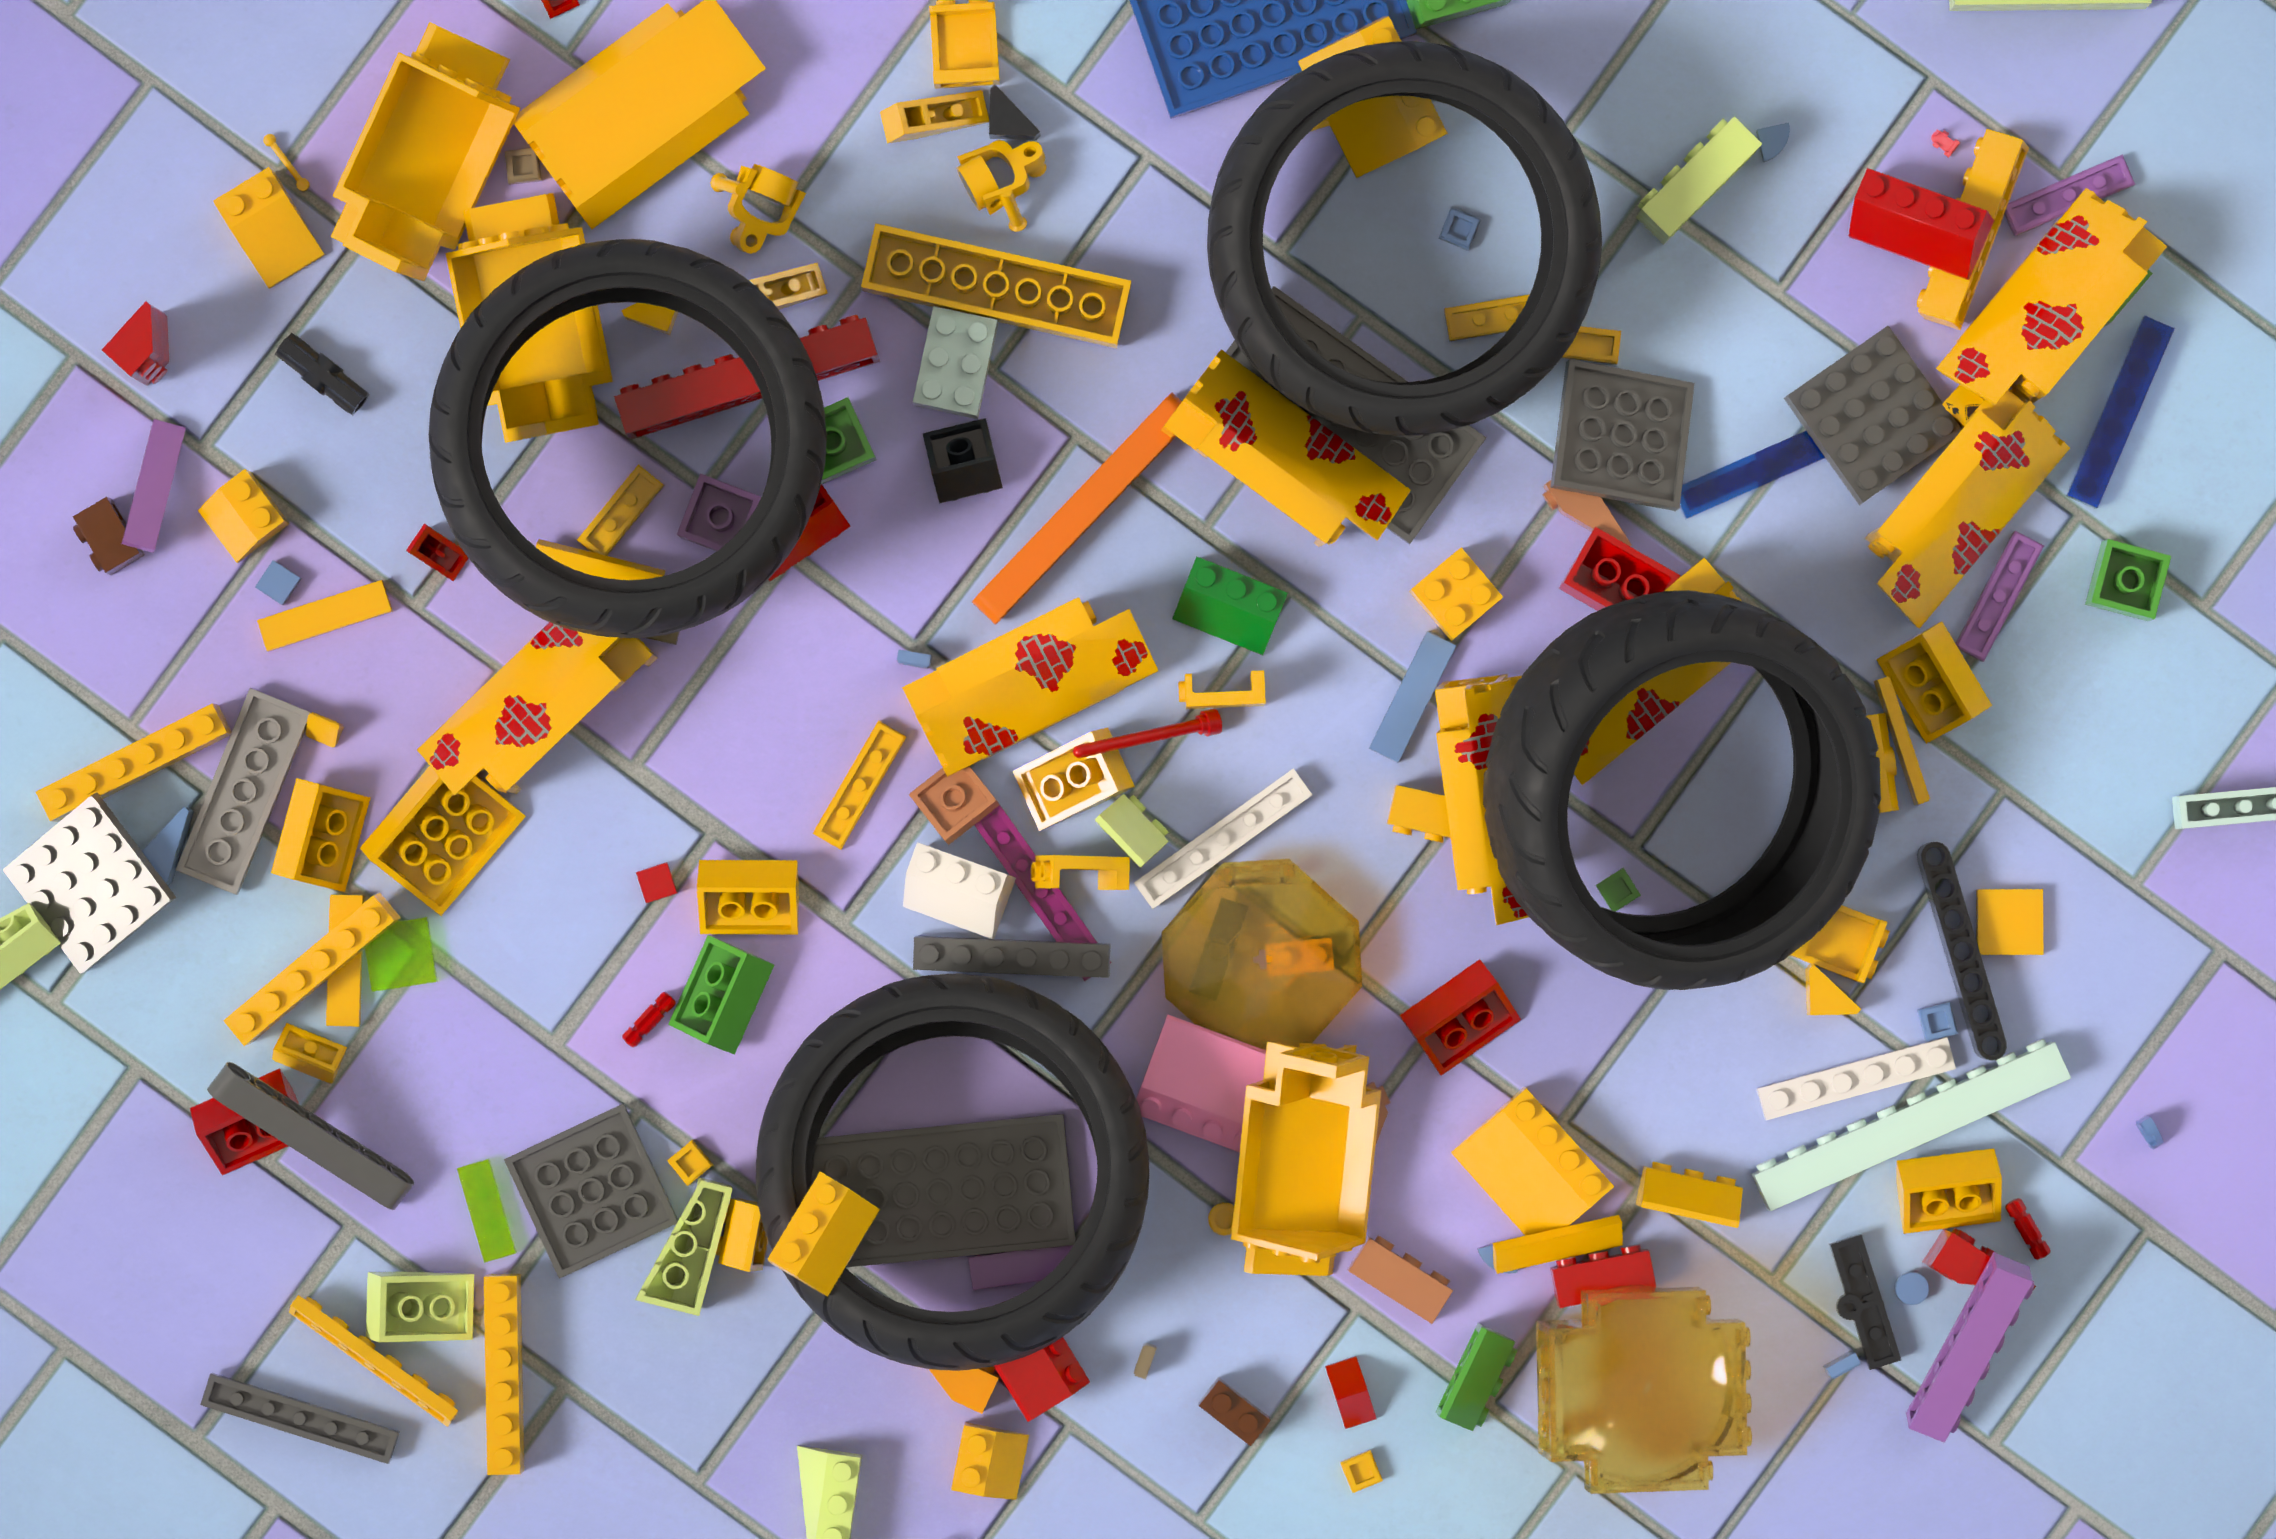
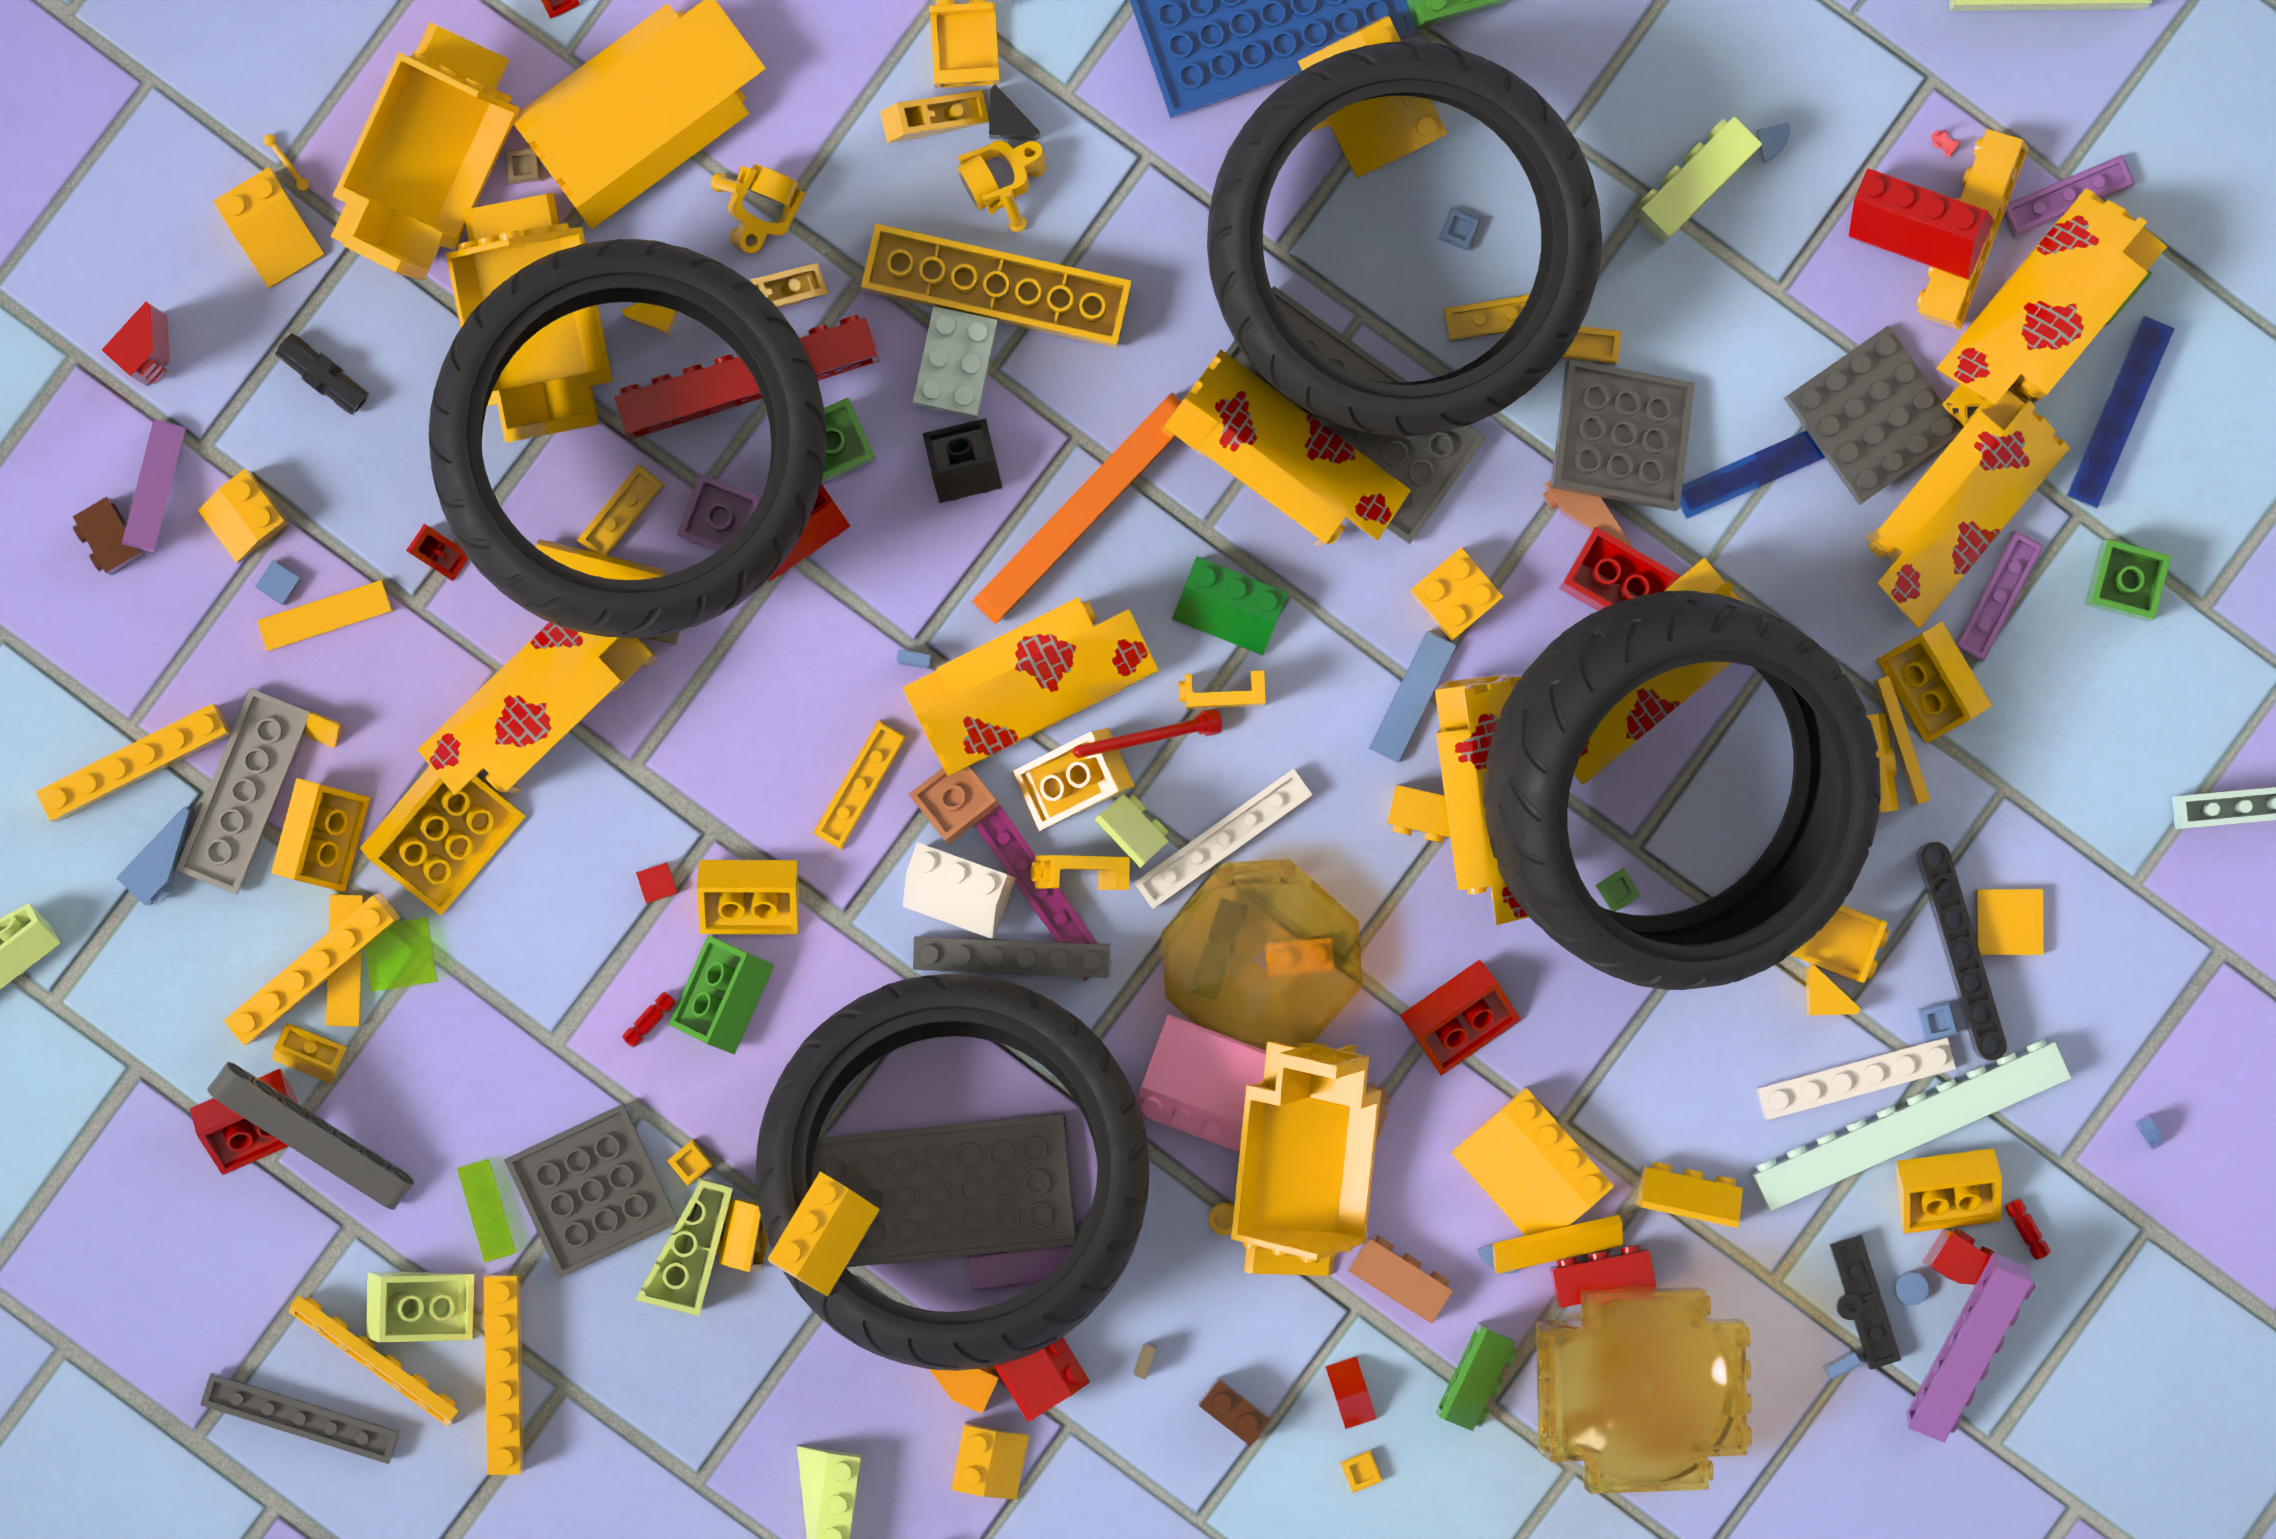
plate [3,792,176,974] -> none

